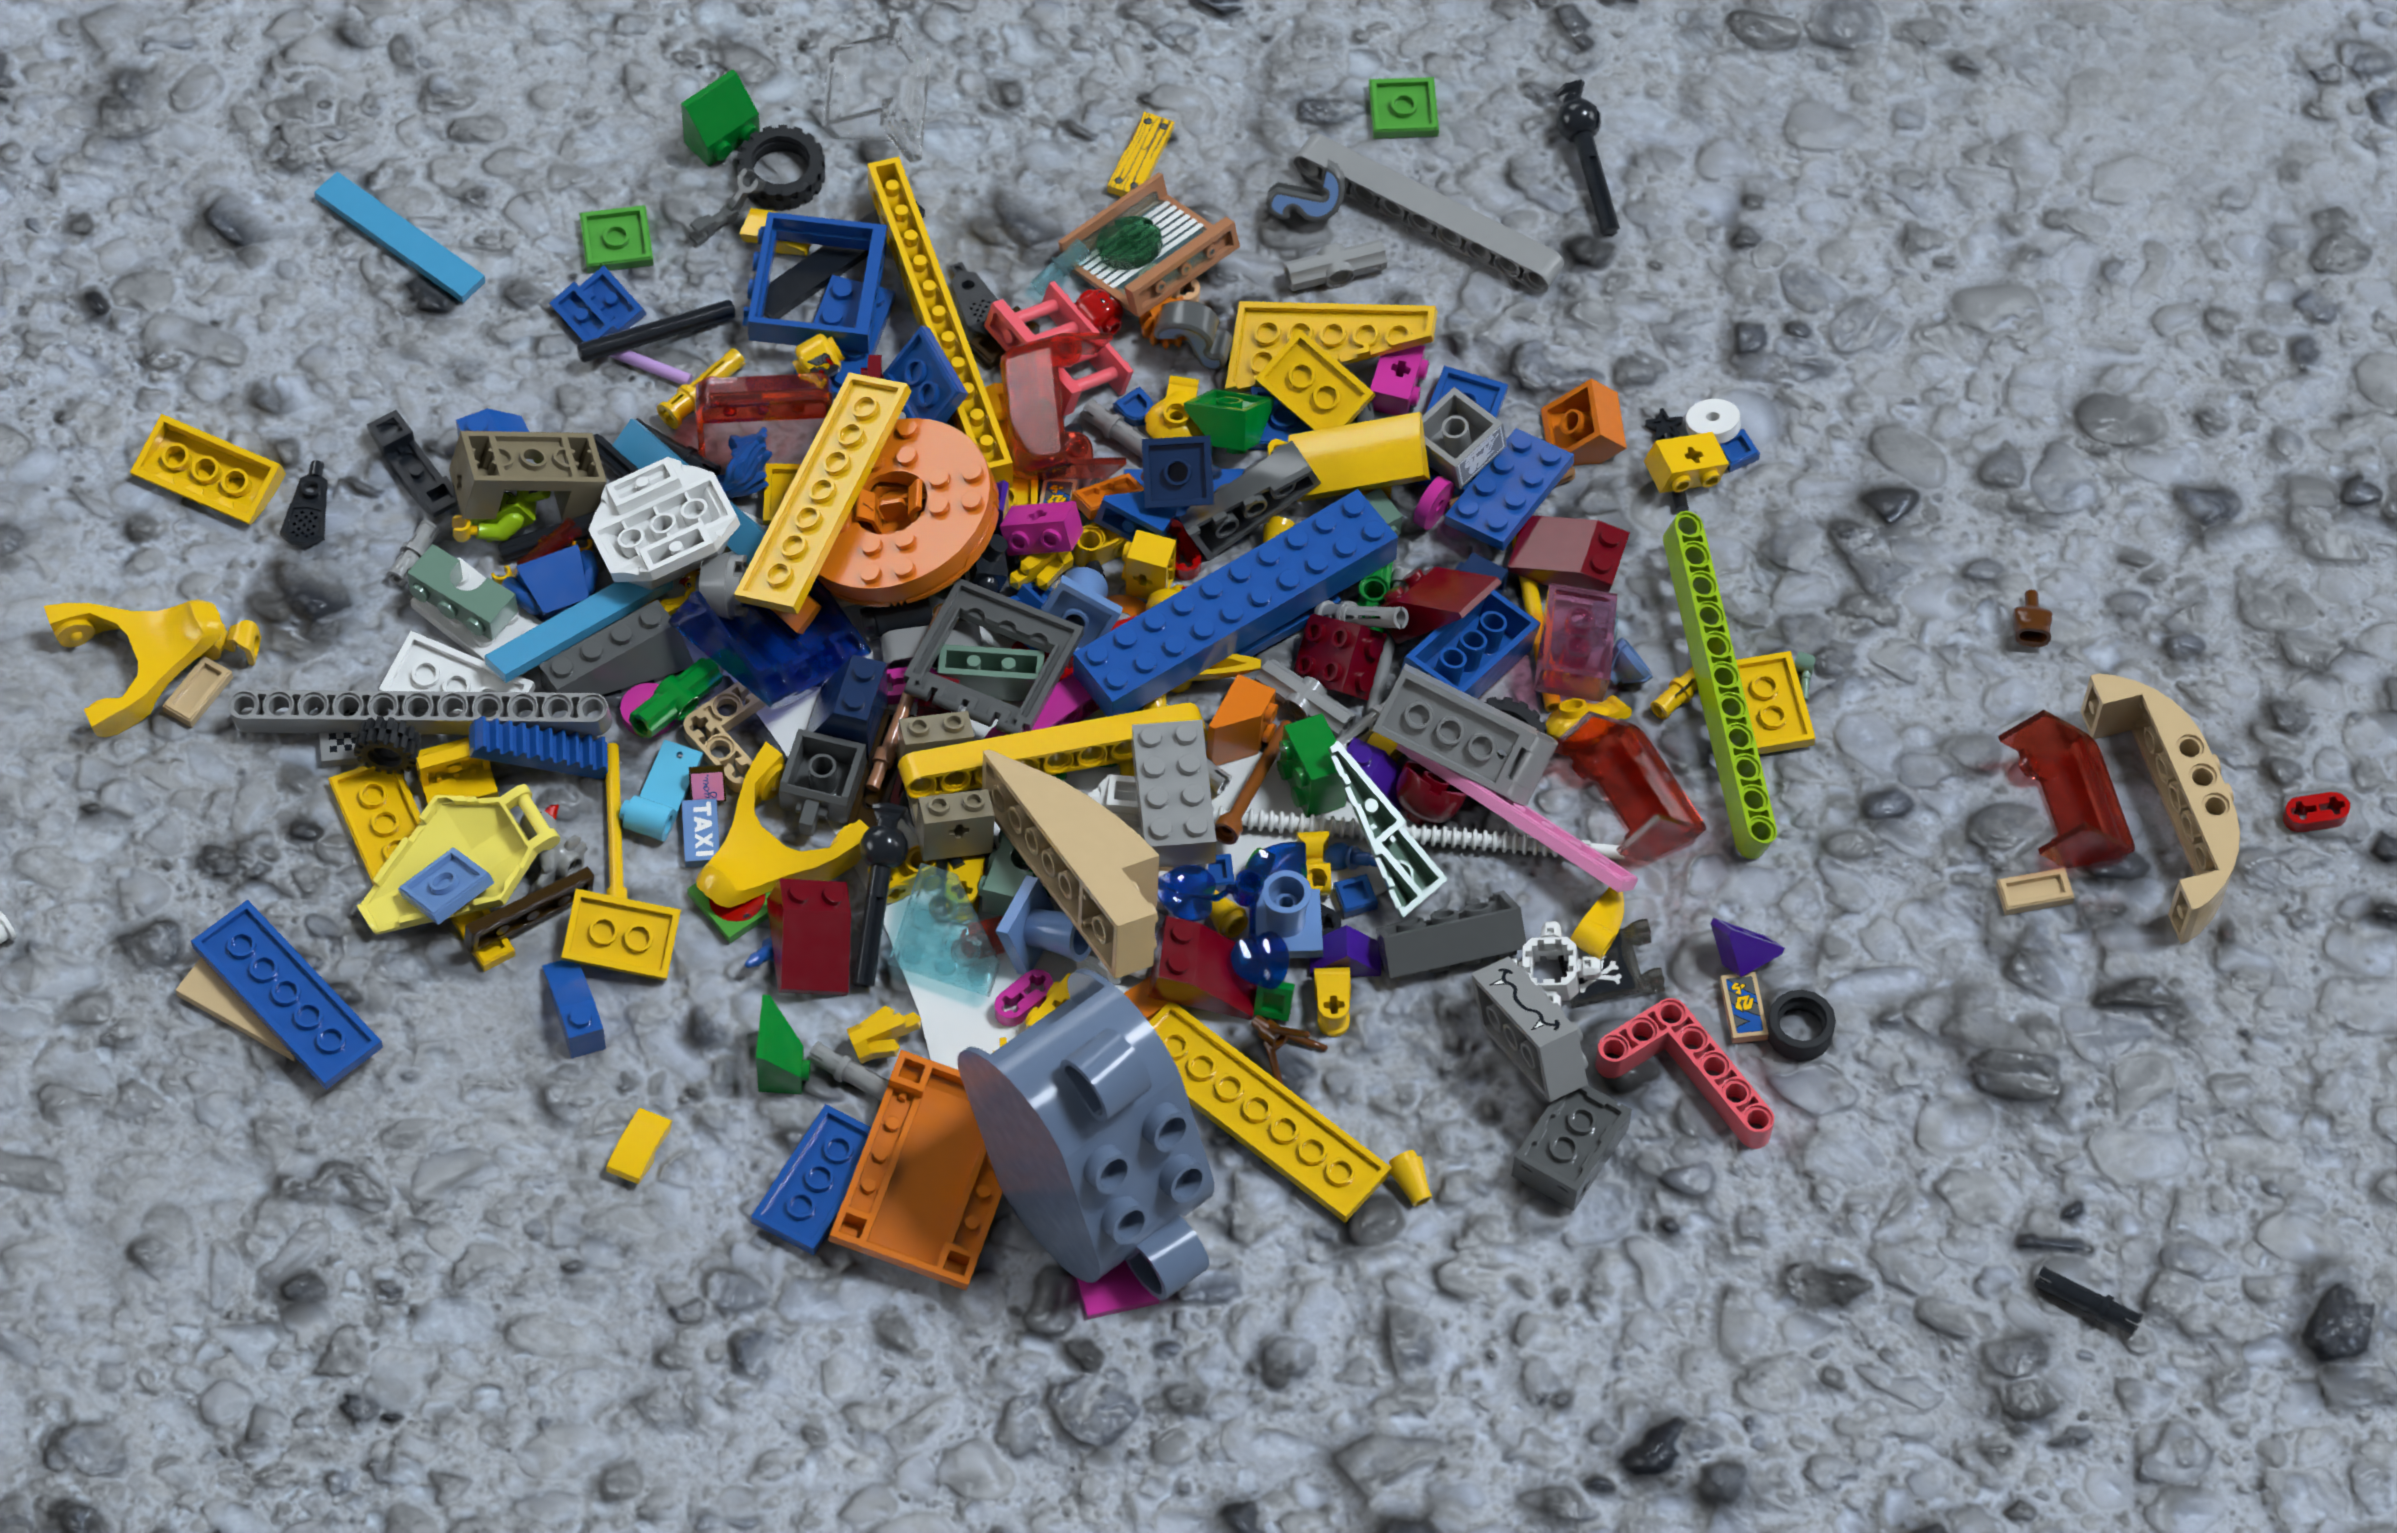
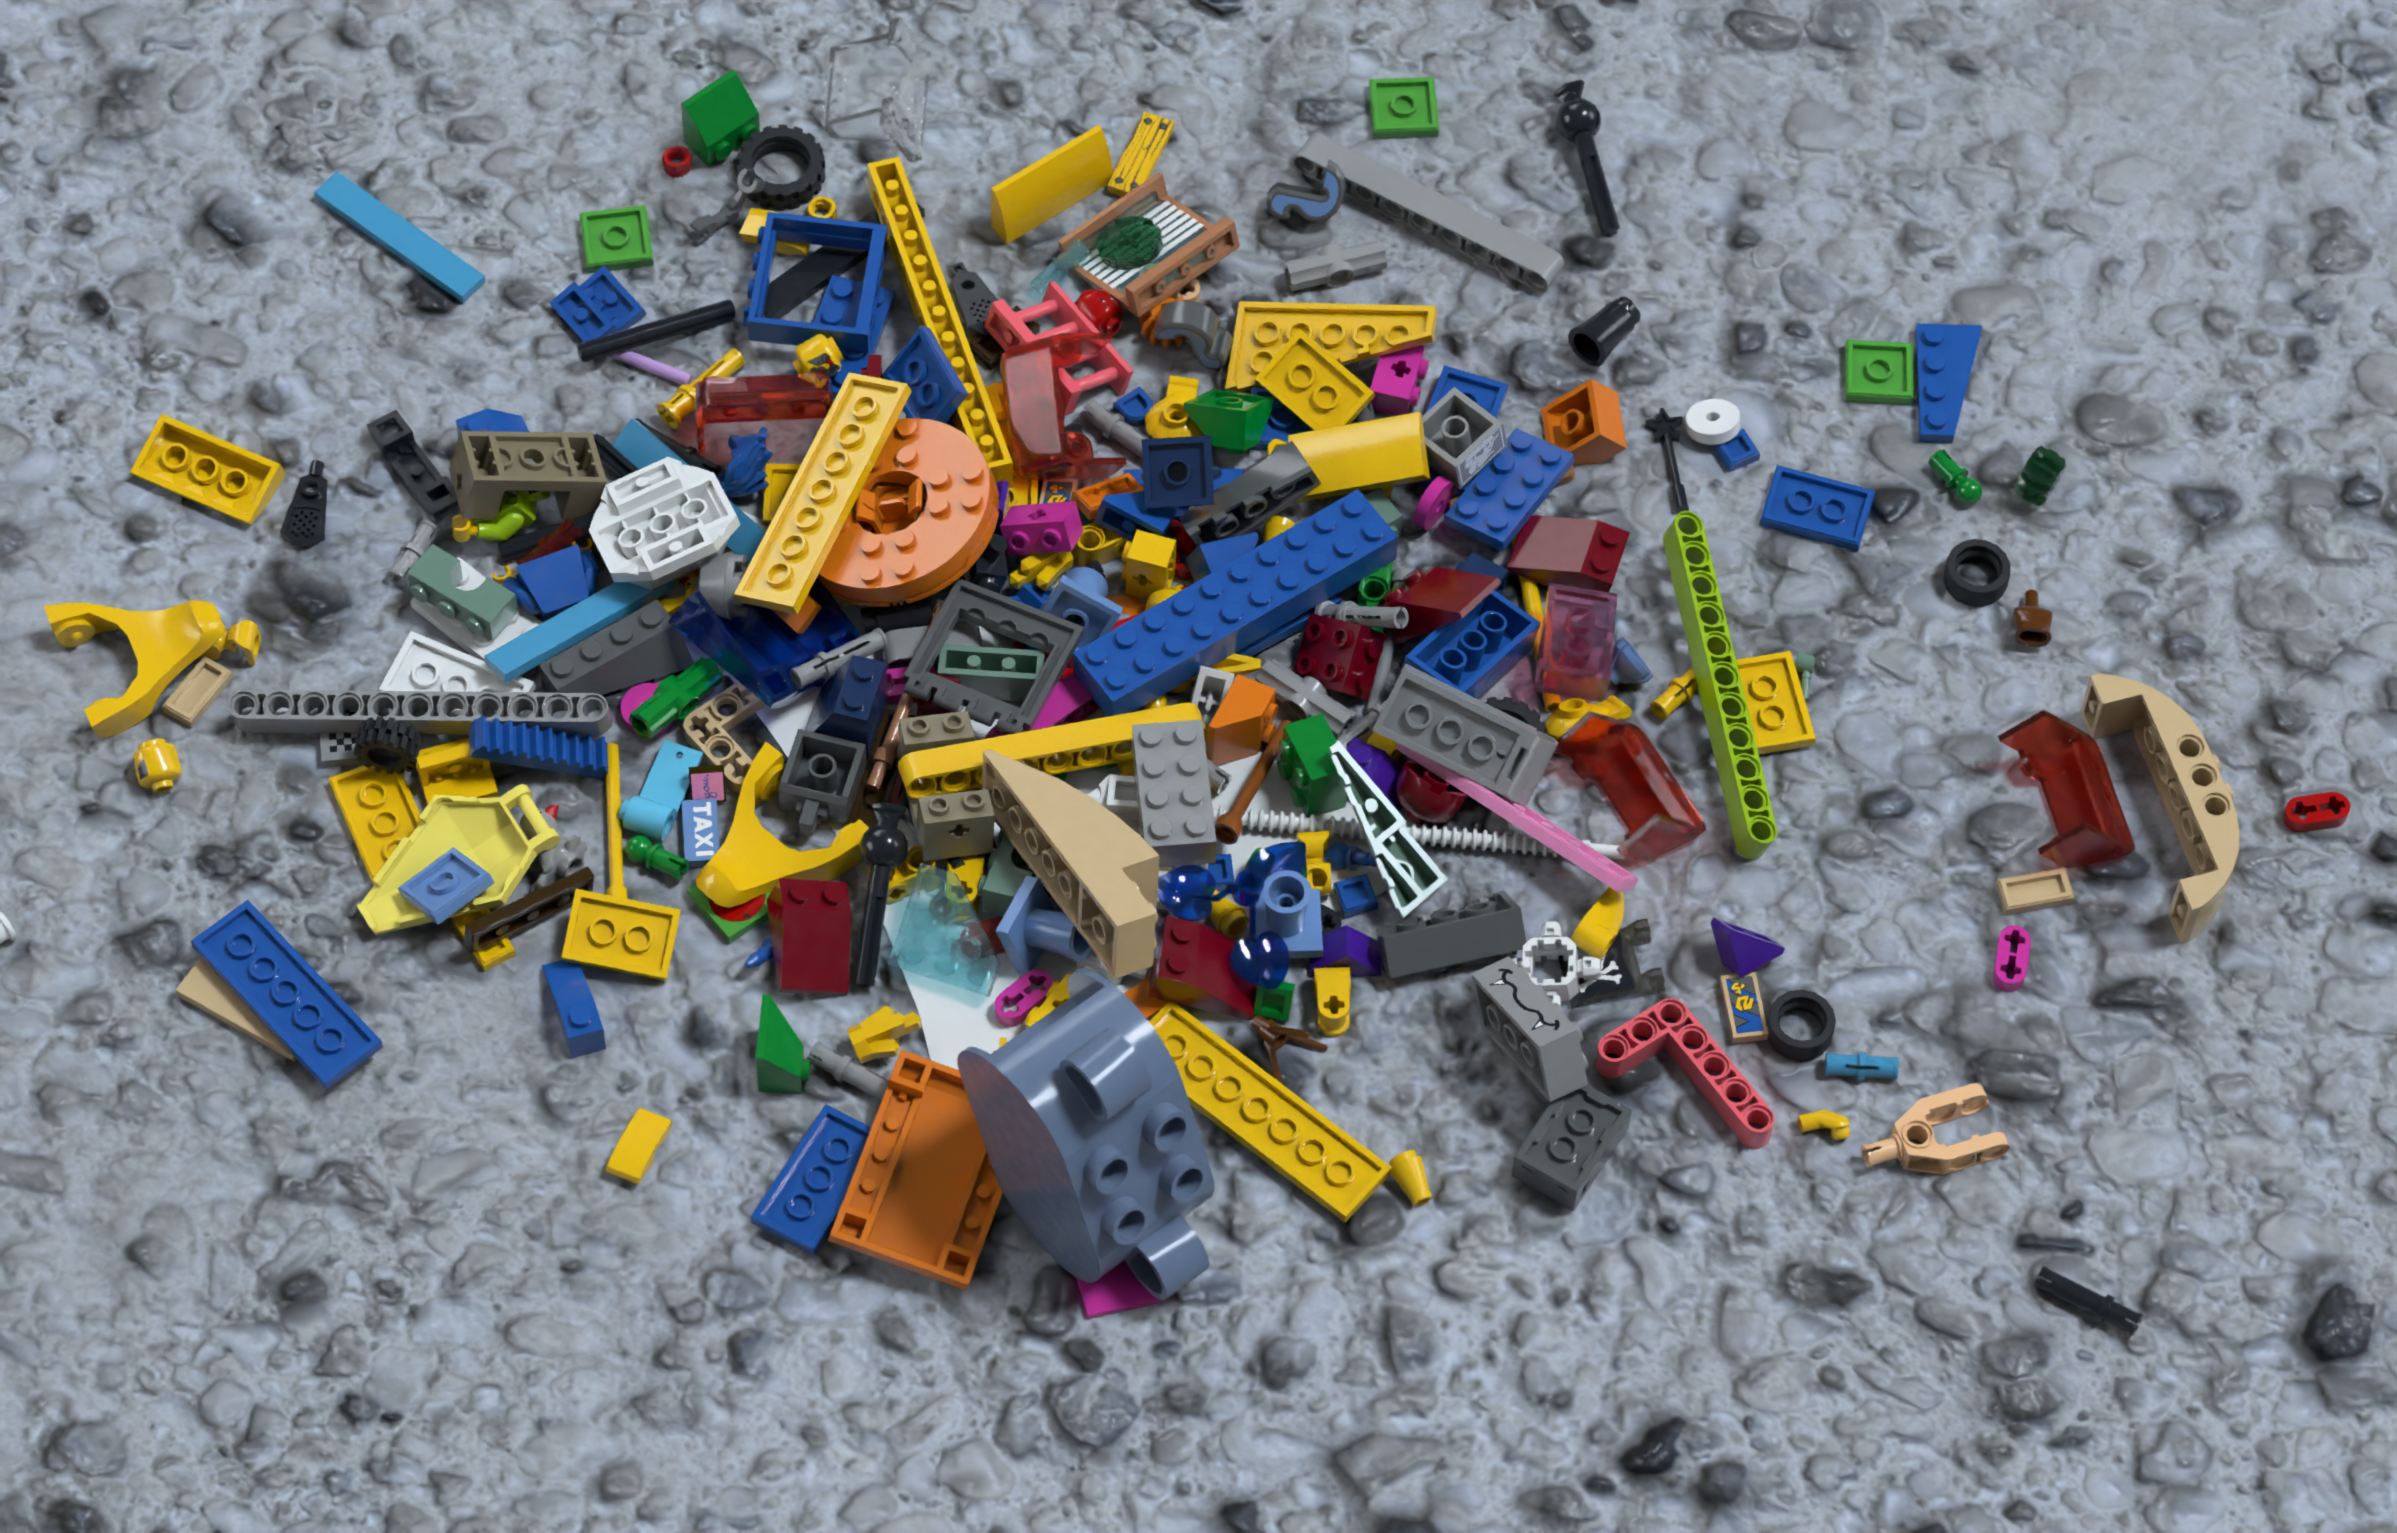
yellow brick [1644,432,1729,493] -> none
none -> yellow head [132,738,183,793]
none -> green pin [625,835,689,881]
none -> red axle [662,145,692,178]
none -> light grey pin [789,628,888,690]
none -> yellow axle [807,196,837,219]
none -> yellow slope [991,125,1113,244]
none -> blue slope [1185,532,1259,582]
none -> white slope [1190,666,1234,730]
none -> black plant [1568,296,1641,367]
none -> blue tile [1759,465,1875,551]
none -> yellow arm [1797,1110,1851,1140]
none -> dark azure pin [1824,1052,1898,1081]
none -> bright green tile [1845,340,1913,405]
none -> light nougat piece [1861,1083,2010,1175]
none -> blue wing [1914,323,1982,443]
none -> green pin [1928,449,1982,505]
none -> black tyre [1943,539,2011,607]
none -> dark pink beam [1993,925,2031,992]
none -> clear green gear [2015,446,2066,506]

